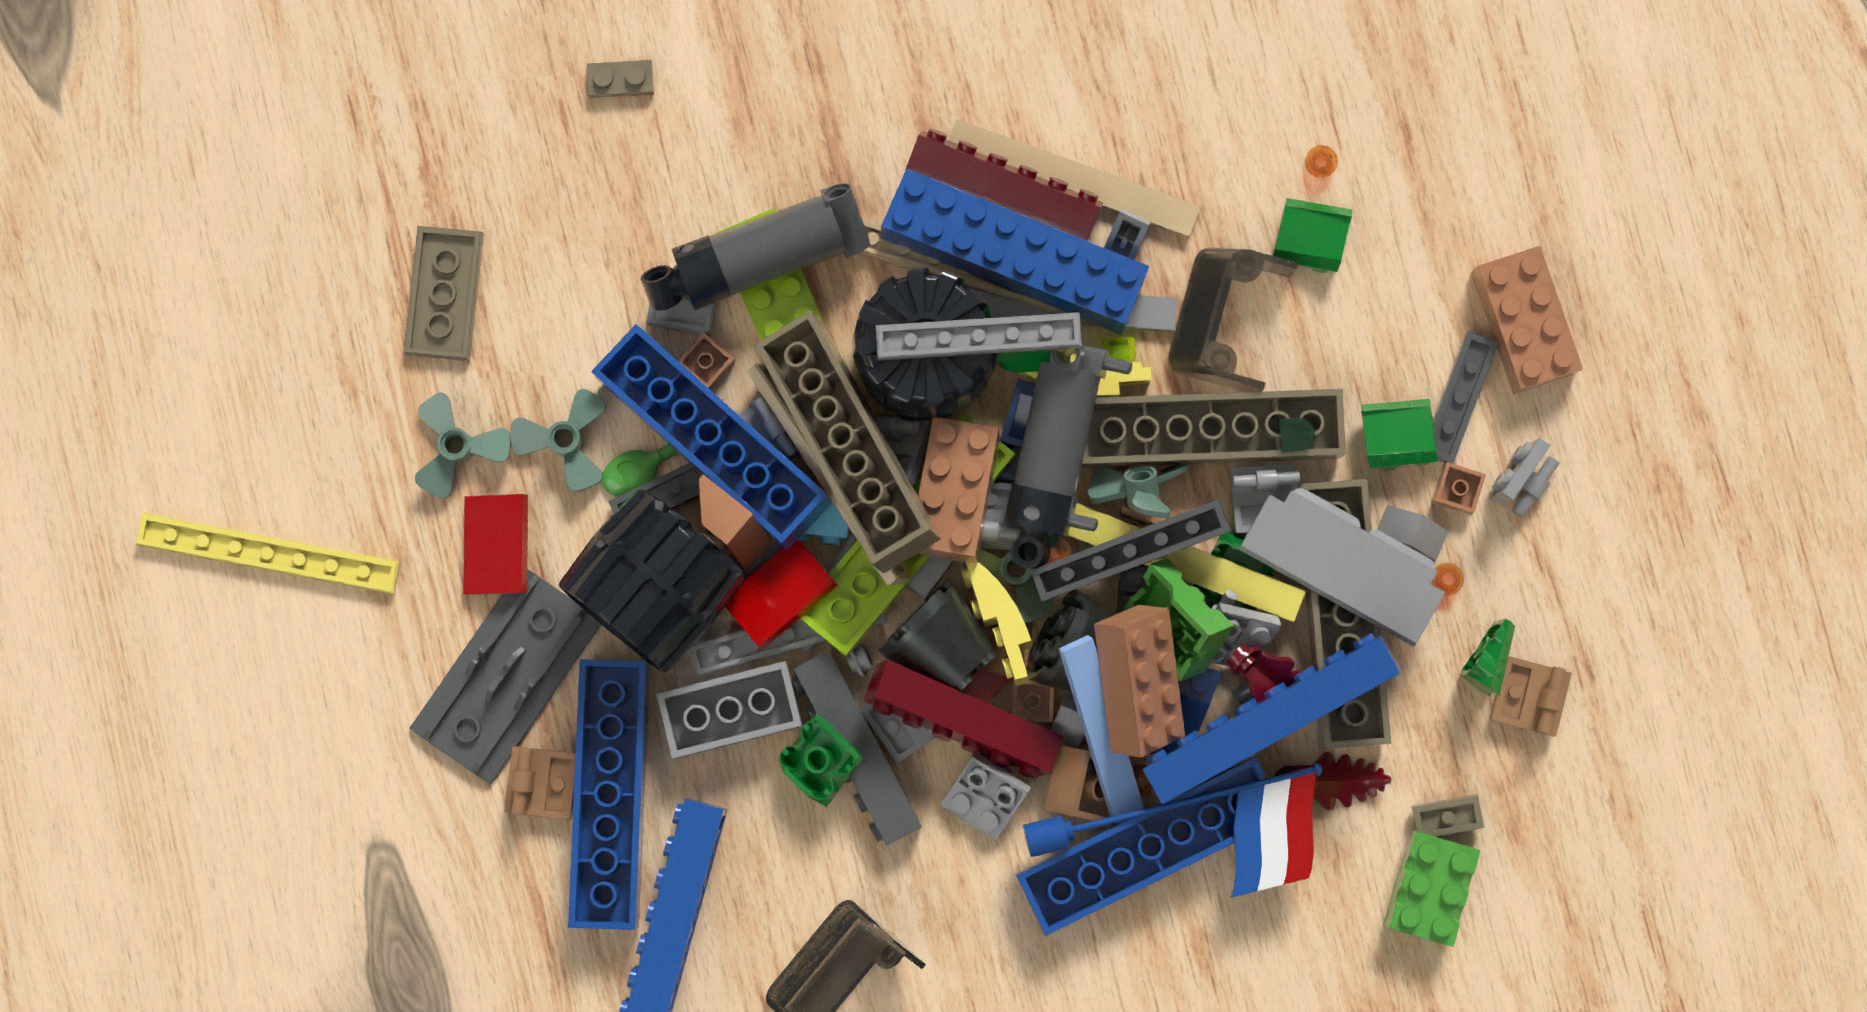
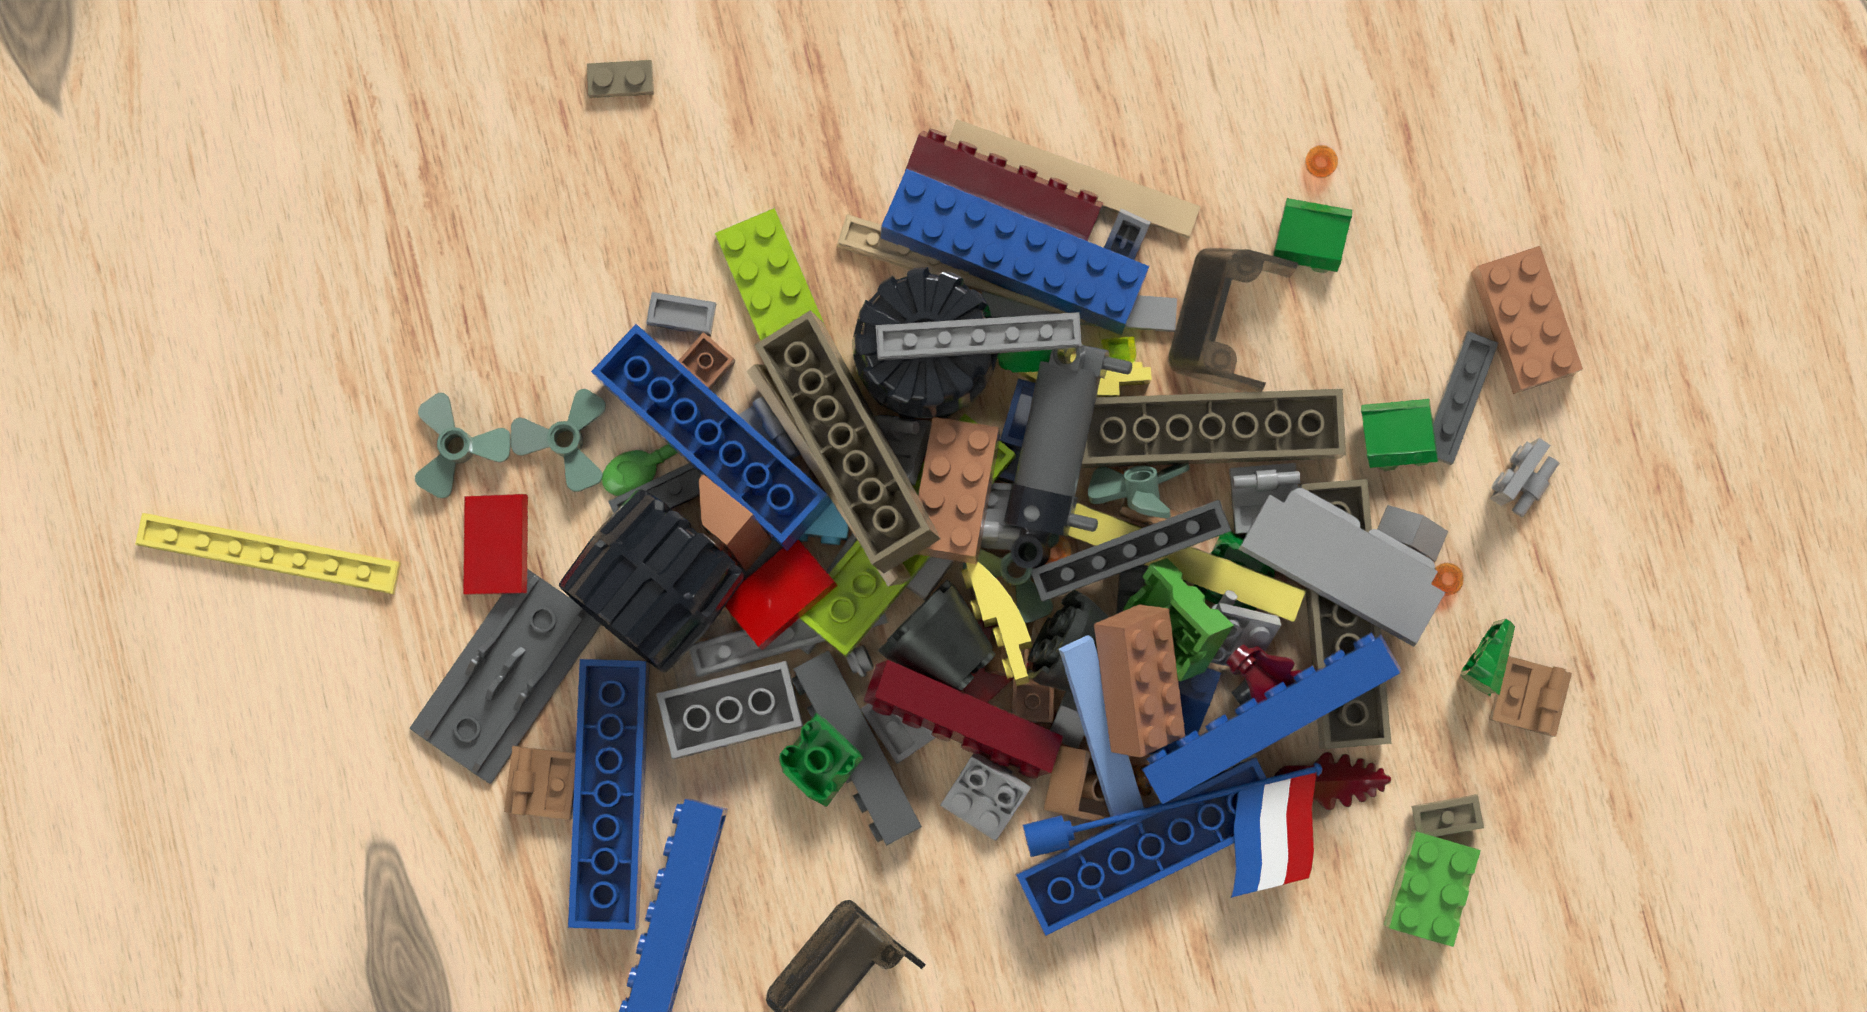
dark tan tile [403,226,484,362] -> none
dark grey piece [640,183,870,311] -> none
clear green tile [1278,418,1315,454] -> none
nougat piece [1432,462,1486,515] -> none

